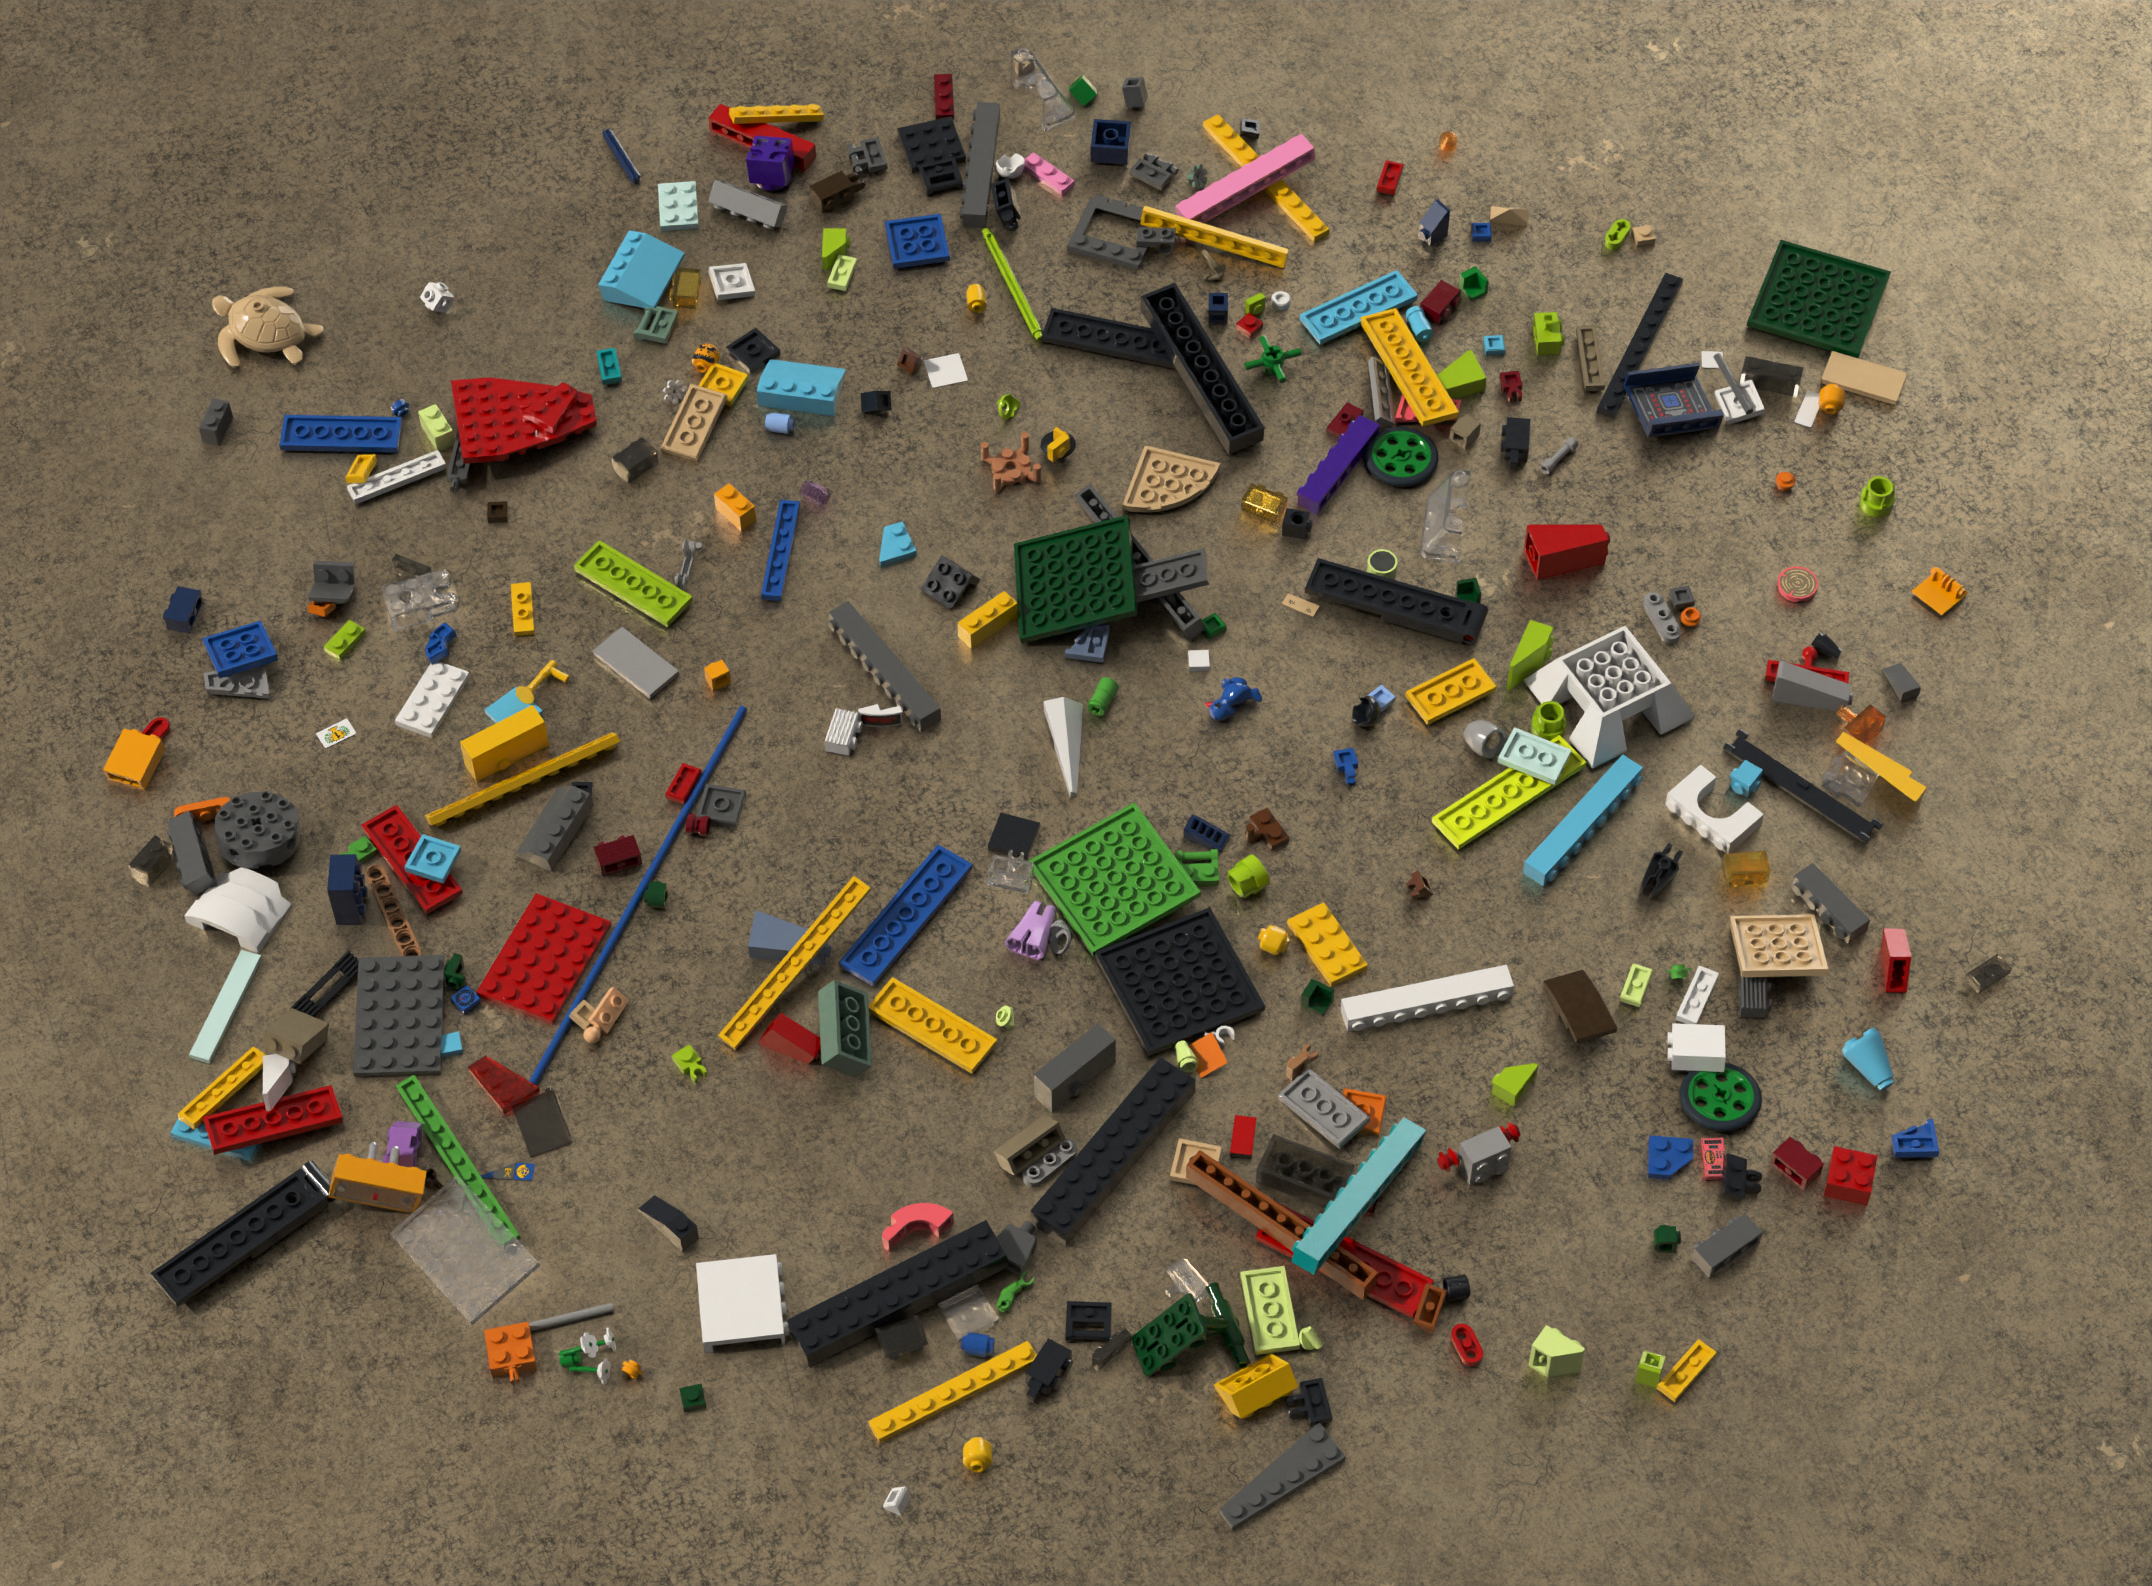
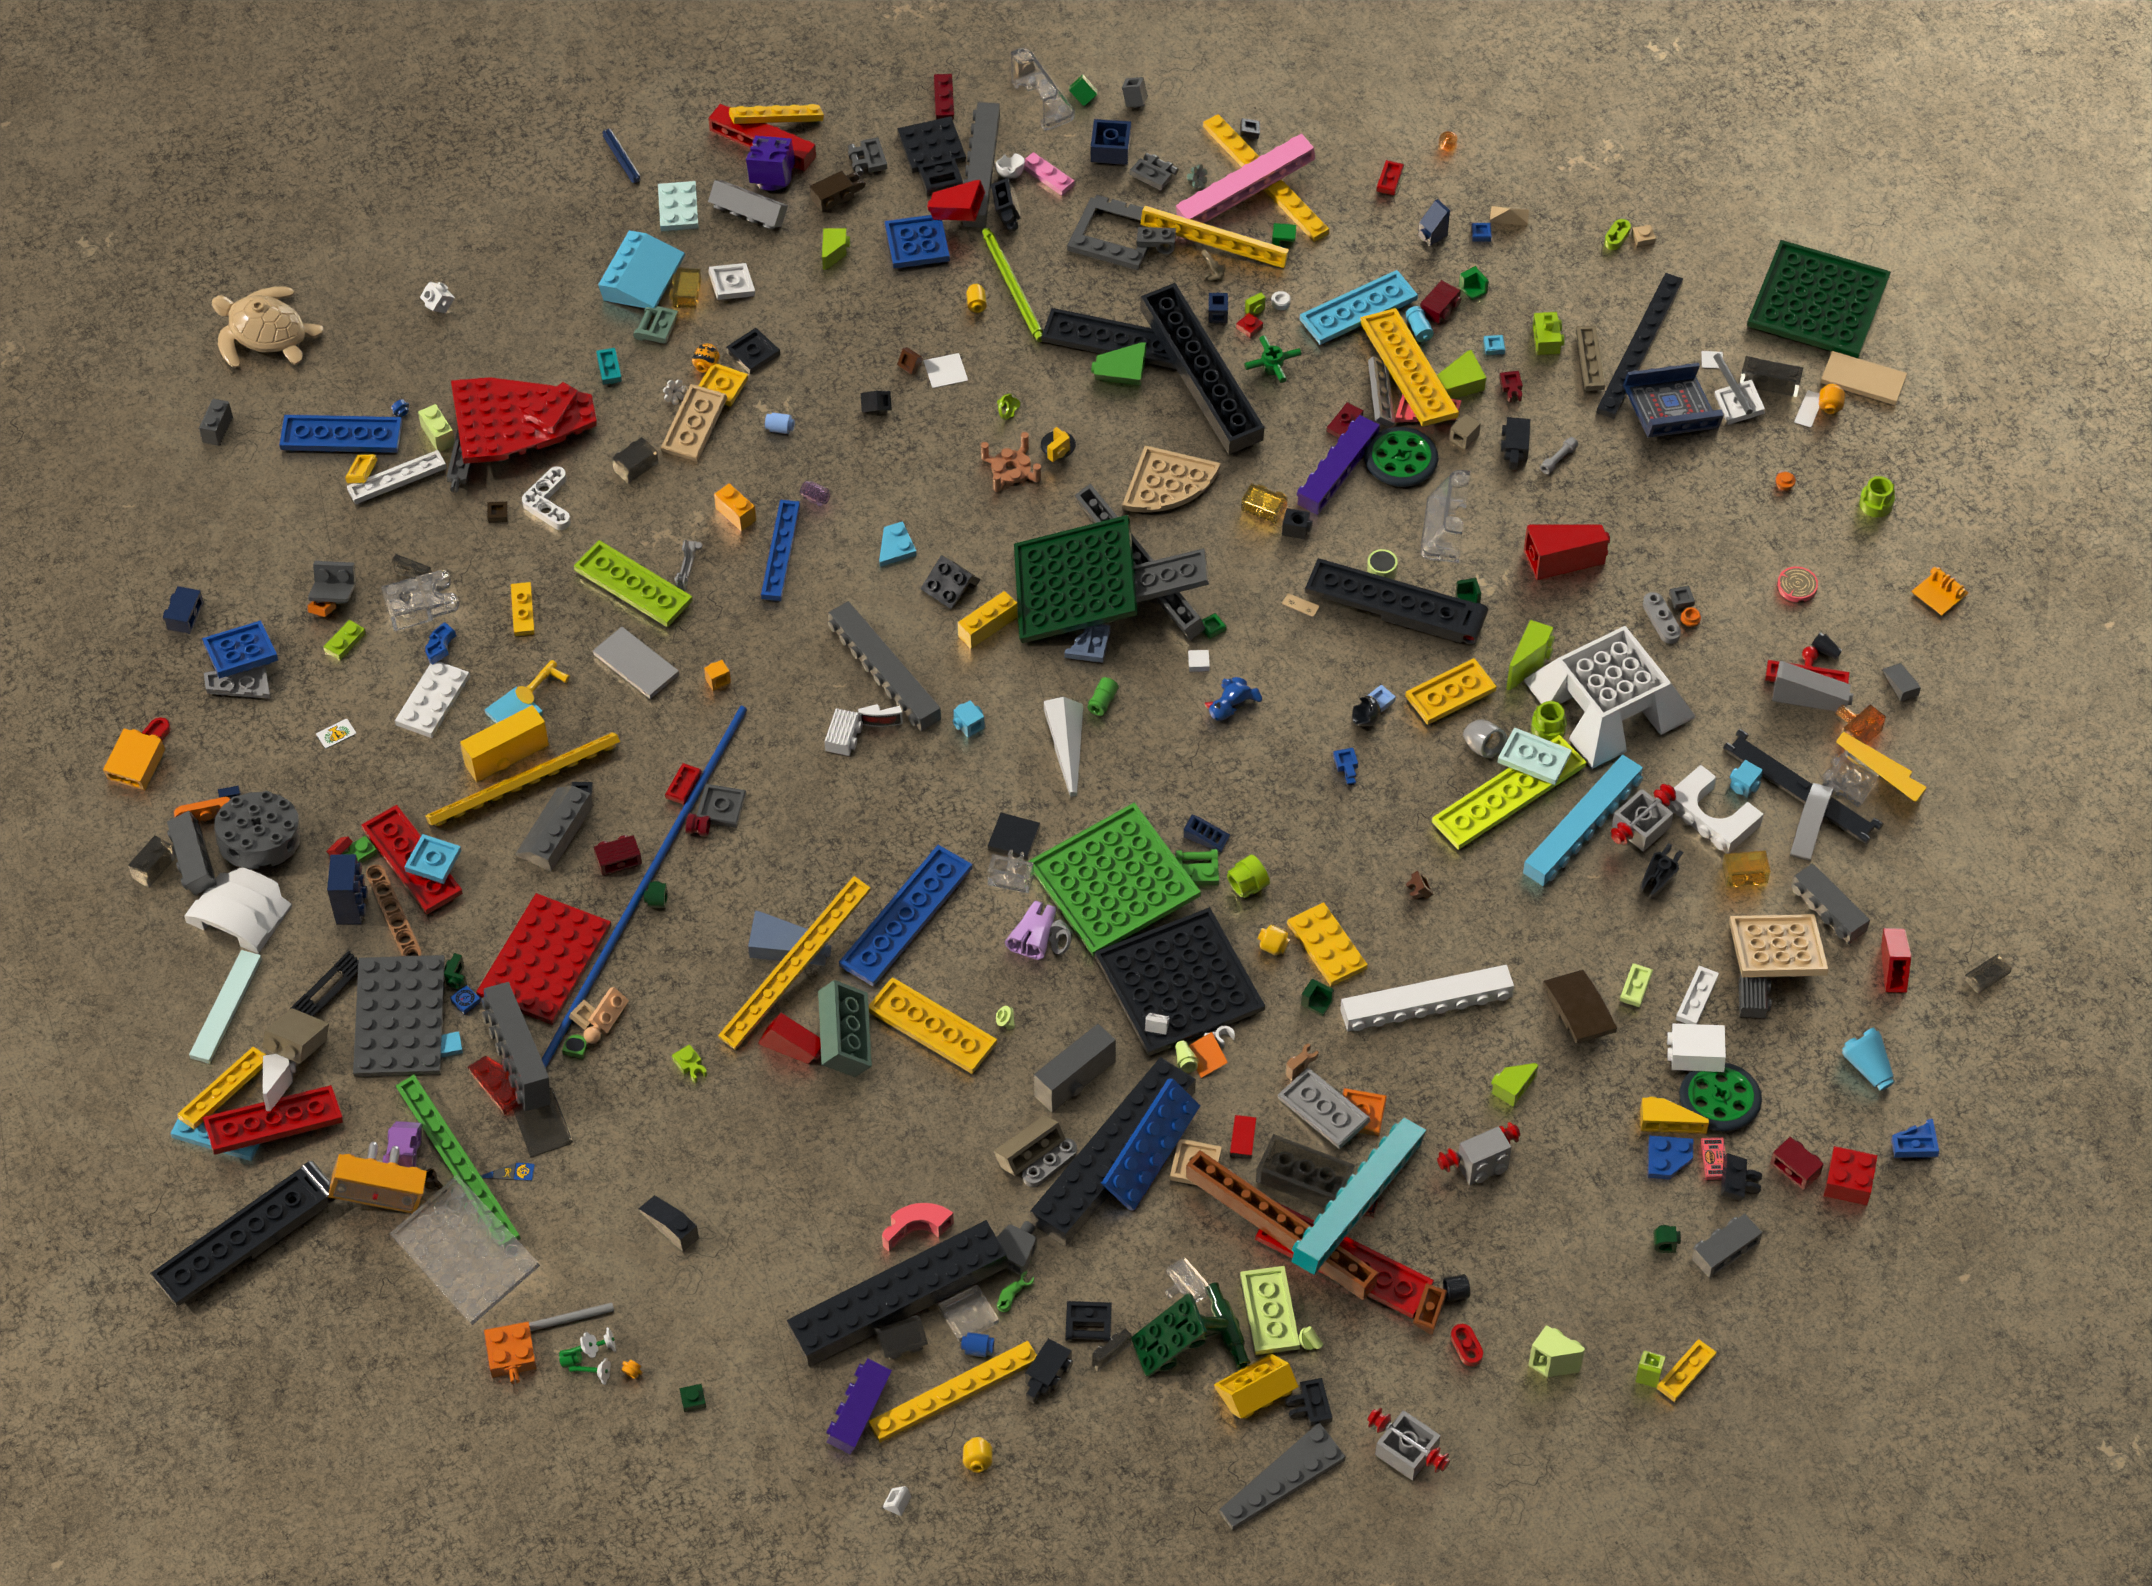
white panel [696,1254,789,1353] -> none
medium azure slope [756,359,846,416] -> none
yellowish green plate [827,254,857,291] -> none
reddish brown plate [1246,808,1289,851] -> none
bright green plate [1666,964,1692,979] -> none
none -> dark blue plate [218,786,241,800]
none -> red tile [326,836,353,856]
none -> dark grey brick [481,982,550,1111]
none -> white beam [522,466,571,530]
none -> tile [562,1035,587,1059]
none -> dark purple brick [826,1358,892,1455]
none -> red slope [927,180,985,221]
none -> medium azure brick [953,700,985,738]
none -> bright green slope [1091,342,1147,385]
none -> blue plate [1101,1079,1201,1210]
none -> white slope [1145,1013,1170,1035]
none -> green panel [1272,223,1297,247]
none -> light grey brick [1367,1408,1450,1481]
none -> light grey brick [1611,784,1676,852]
none -> yellow slope [1640,1096,1709,1134]
none -> light grey slope [1790,783,1834,861]

